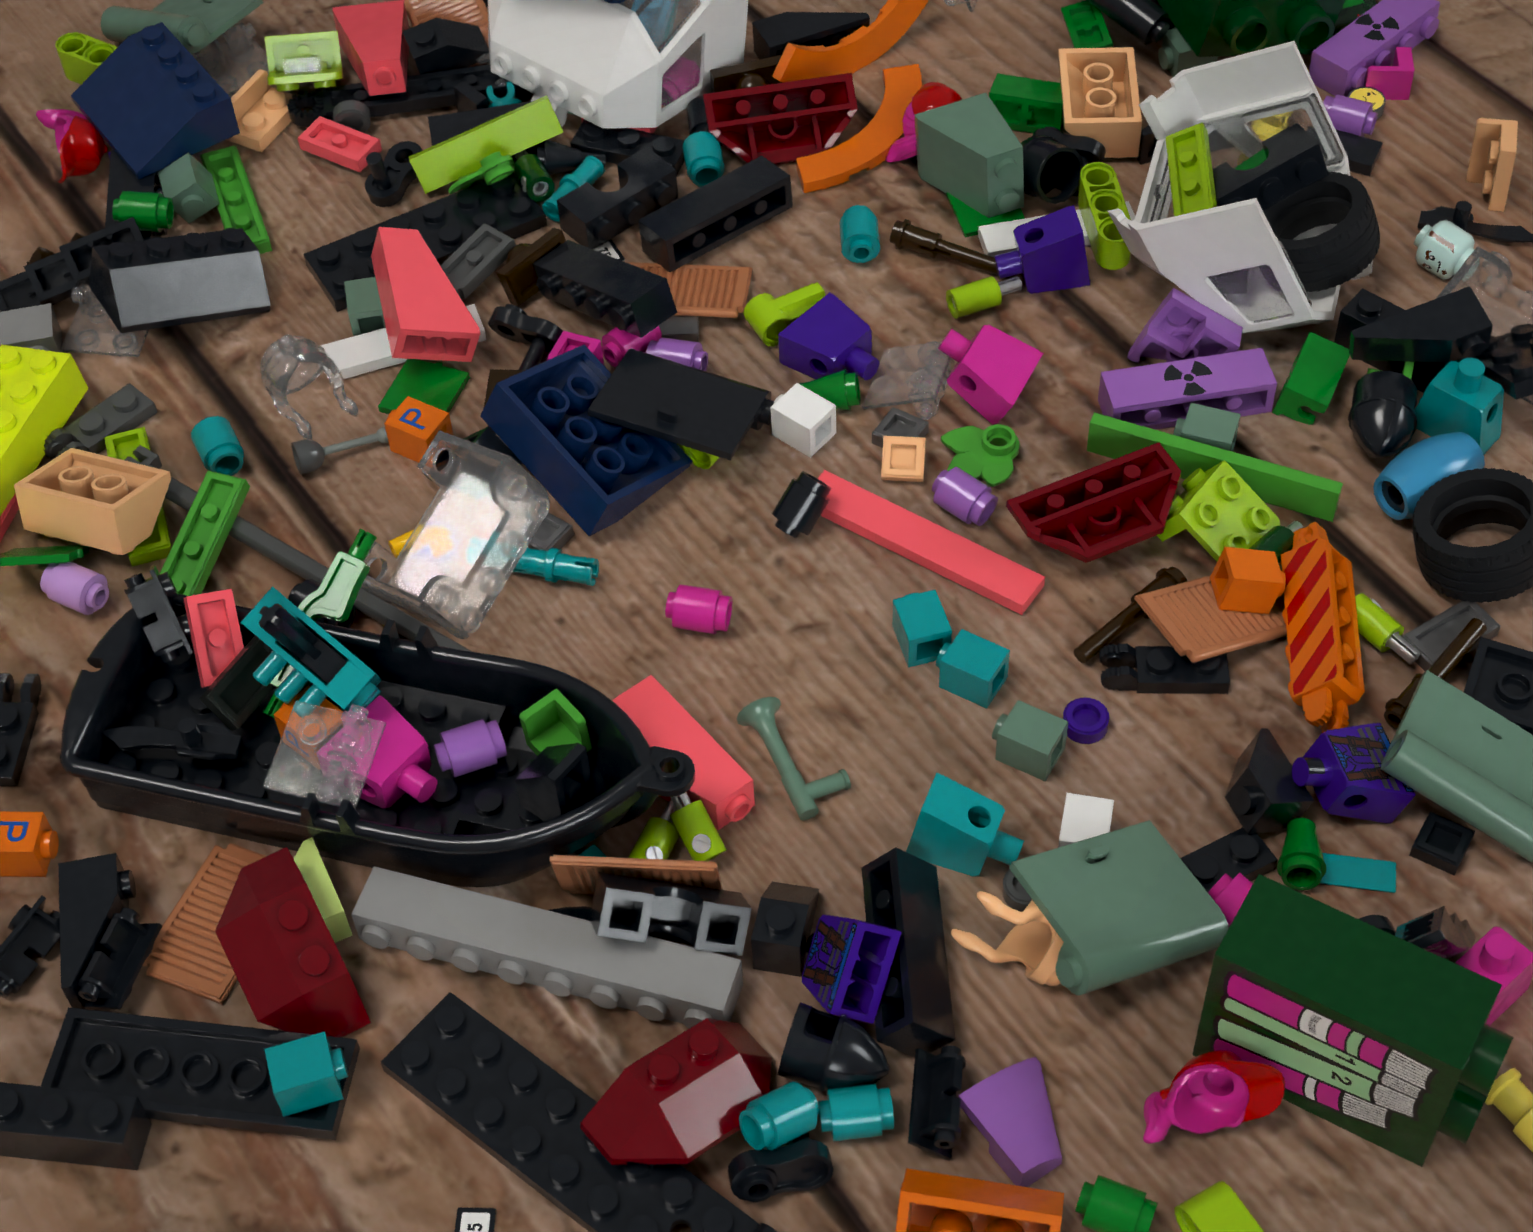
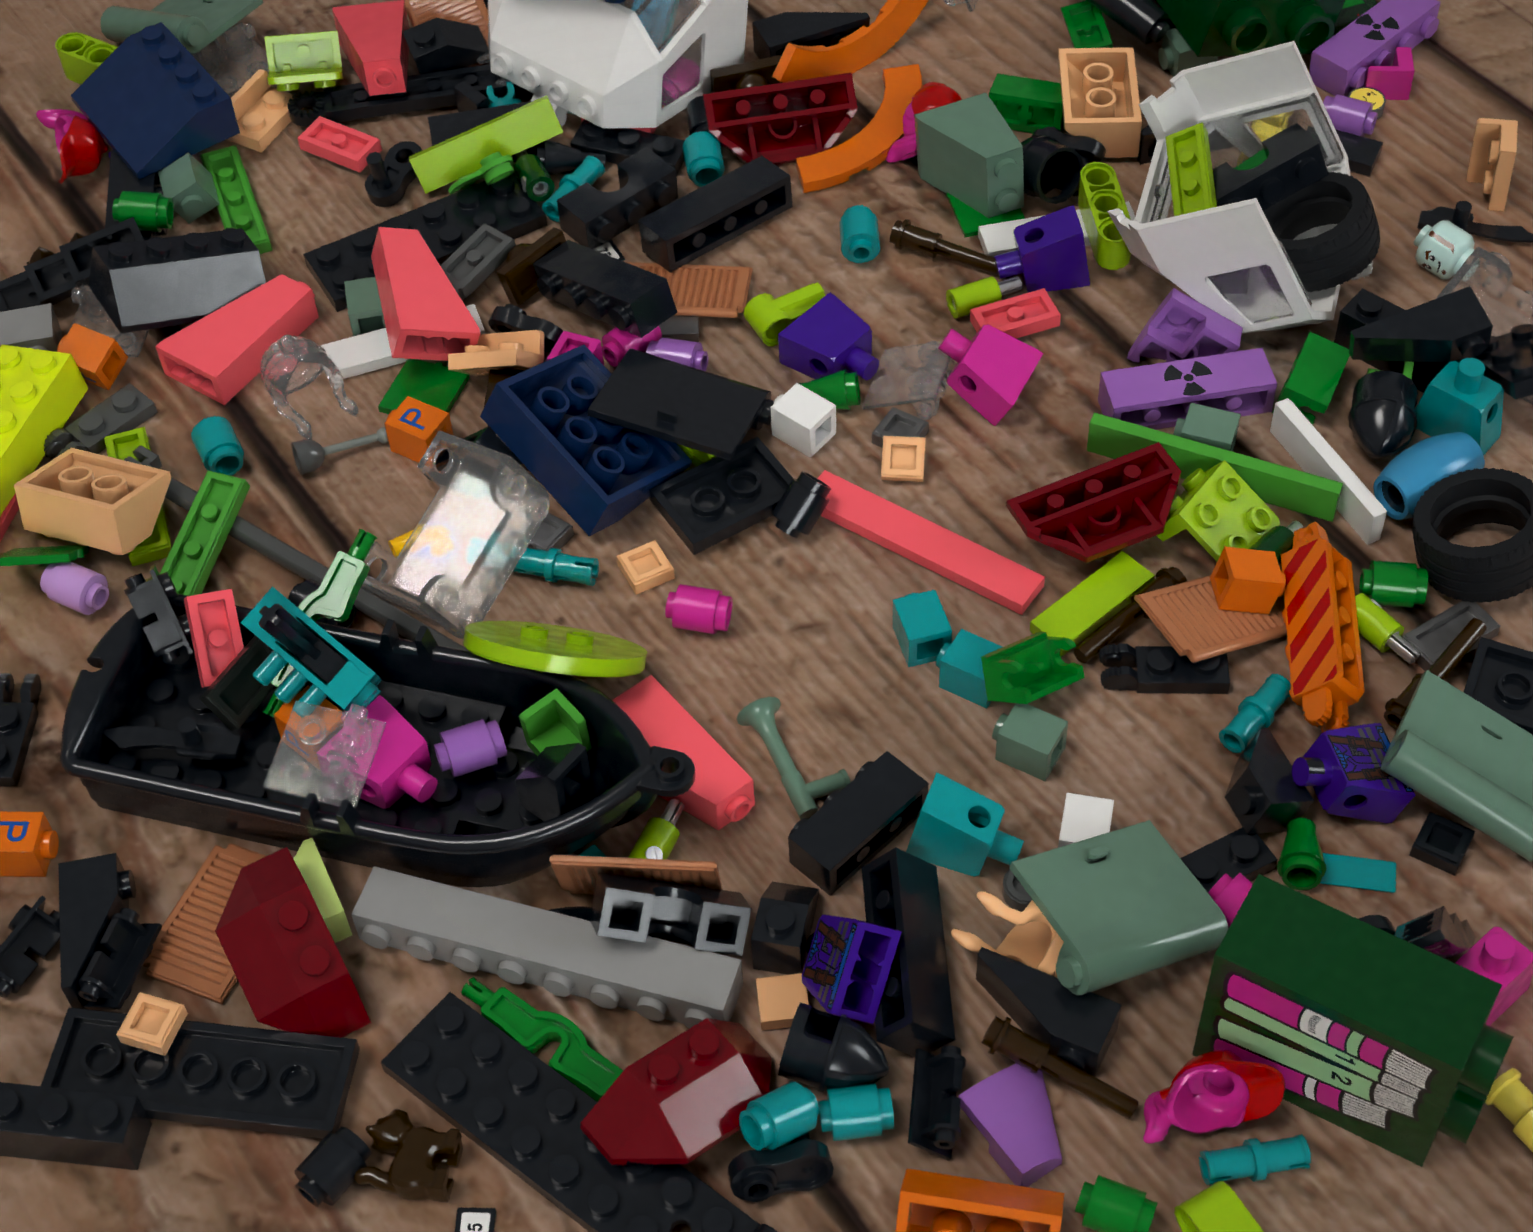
teal brick [264,1031,348,1117] -> none
clear tile [282,54,322,75] -> none
dark grey tile [333,100,371,133] -> none
lime piece [670,792,727,861] -> none
medium lavender brick [932,467,998,526] -> none
bright green plate [941,424,1020,487] -> none
dark purple tile [1063,697,1109,744] -> none
none -> orange brick [57,323,129,391]
none -> light nougat tile [116,992,188,1056]
none -> coral slope [155,274,319,406]
none -> black brick [294,1126,372,1207]
none -> dark brown animal [354,1109,463,1202]
none -> light nougat bracket [448,330,544,376]
none -> green piece [461,978,623,1102]
none -> lime plate [463,621,647,677]
none -> light nougat tile [616,540,675,595]
none -> black plate [649,436,793,555]
none -> light nougat tile [756,973,809,1031]
none -> black brick [788,751,929,896]
none -> coral plate [970,288,1061,339]
none -> black slope [976,947,1122,1077]
none -> green hinge [981,632,1084,704]
none -> dark brown pin [981,1016,1139,1119]
none -> lime tile [1030,551,1155,657]
none -> teal pin [1199,1134,1311,1185]
none -> teal pin [1219,674,1291,753]
none -> white tile [1270,398,1387,545]
none -> green brick [1359,560,1428,608]

